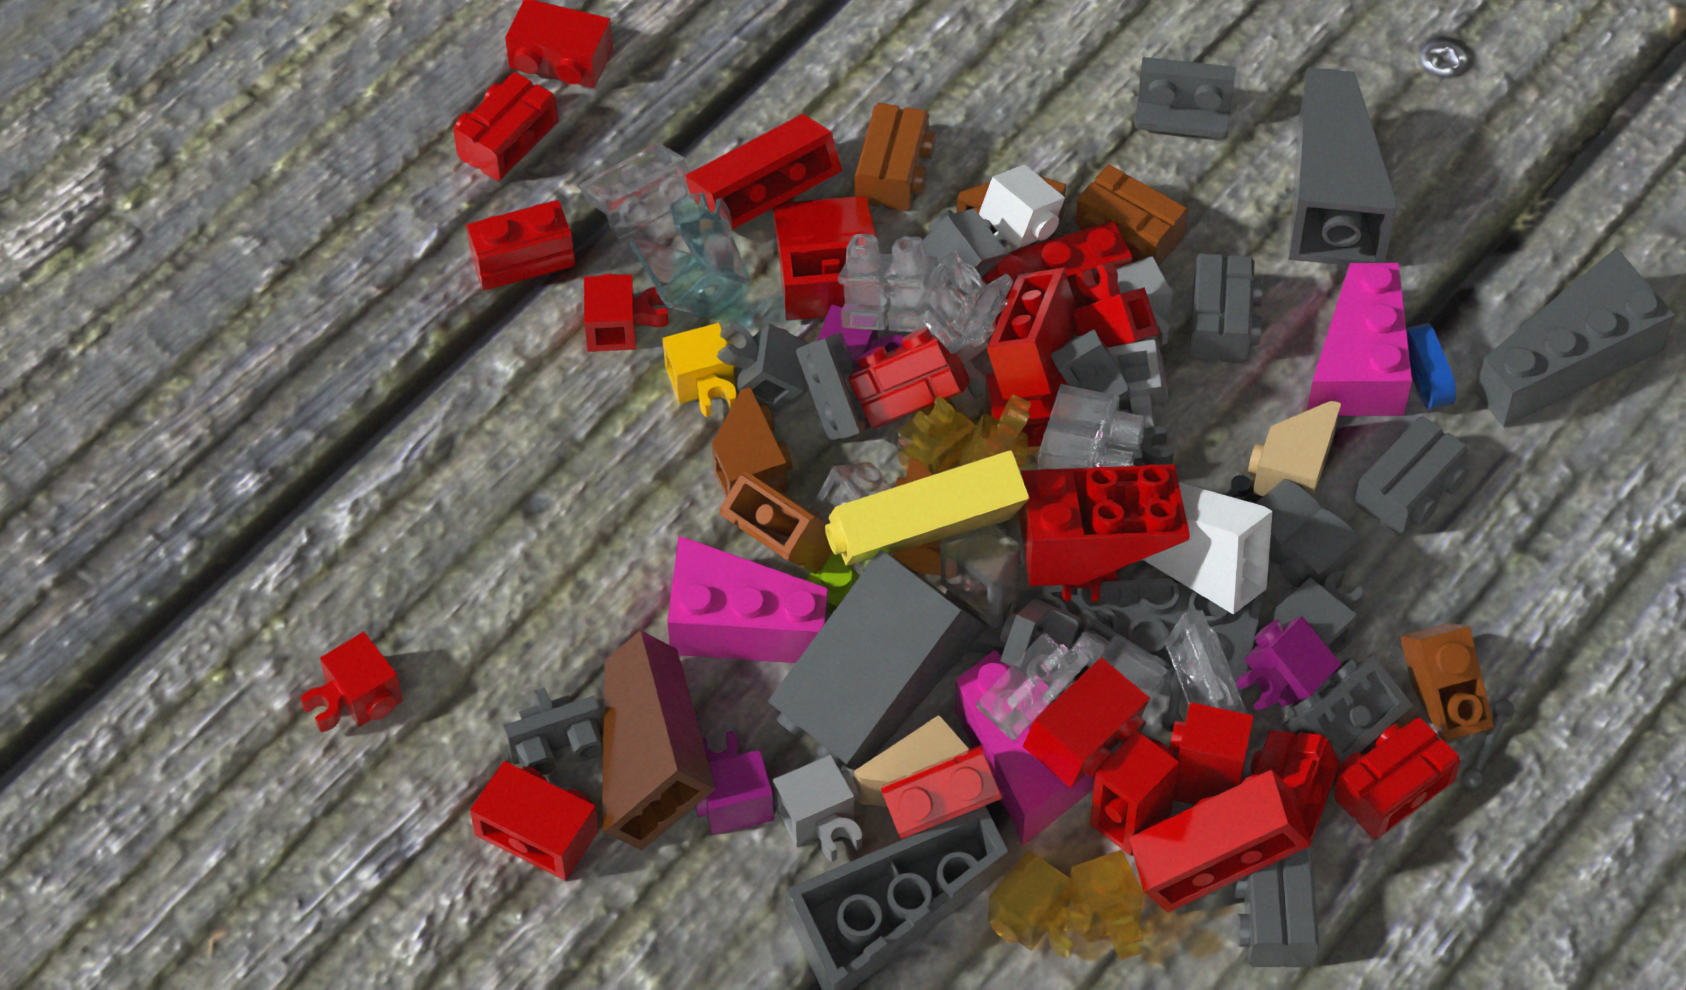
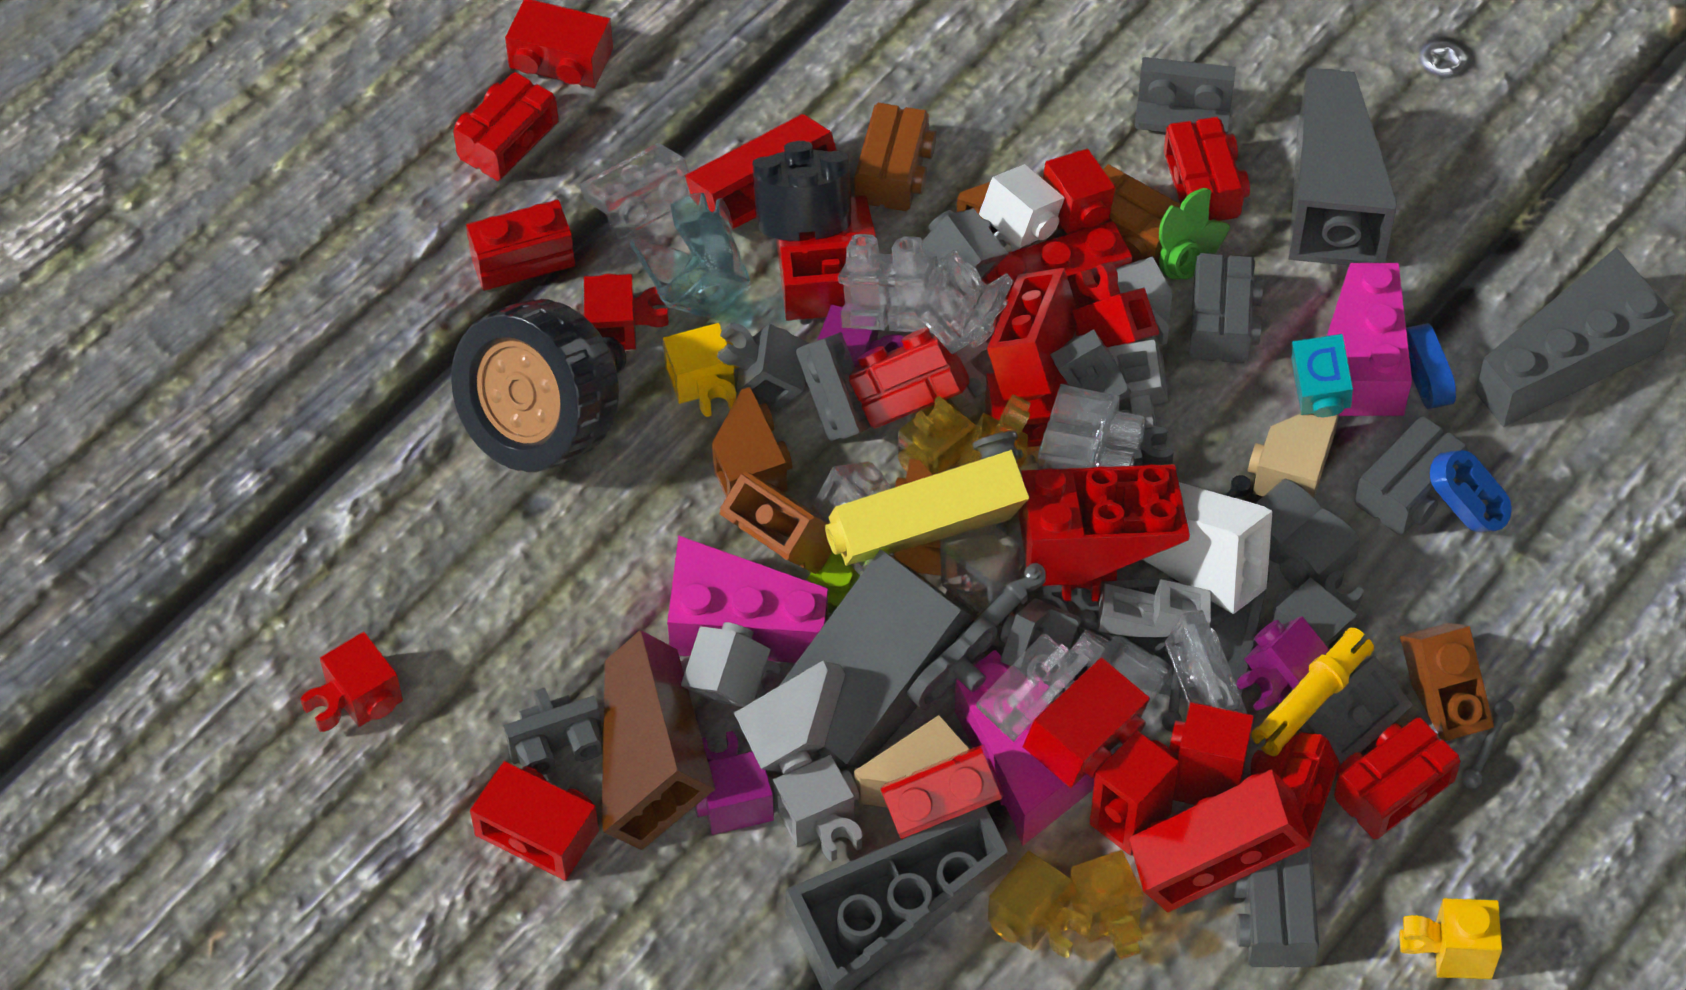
none -> black wheel [451,299,626,473]
none -> light grey brick [681,622,781,707]
none -> light grey slope [734,660,845,775]
none -> black brick [752,141,852,241]
none -> dark grey piece [907,563,1046,710]
none -> dark grey bush [972,431,1023,460]
none -> red brick [1042,148,1116,234]
none -> light grey slope [1098,579,1211,637]
none -> bright green plate [1159,188,1230,280]
none -> red brick [1164,116,1250,221]
none -> yellow pin [1251,627,1374,756]
none -> teal brick [1291,334,1353,418]
none -> yellow brick [1399,898,1502,979]
none -> blue beam [1430,450,1512,532]

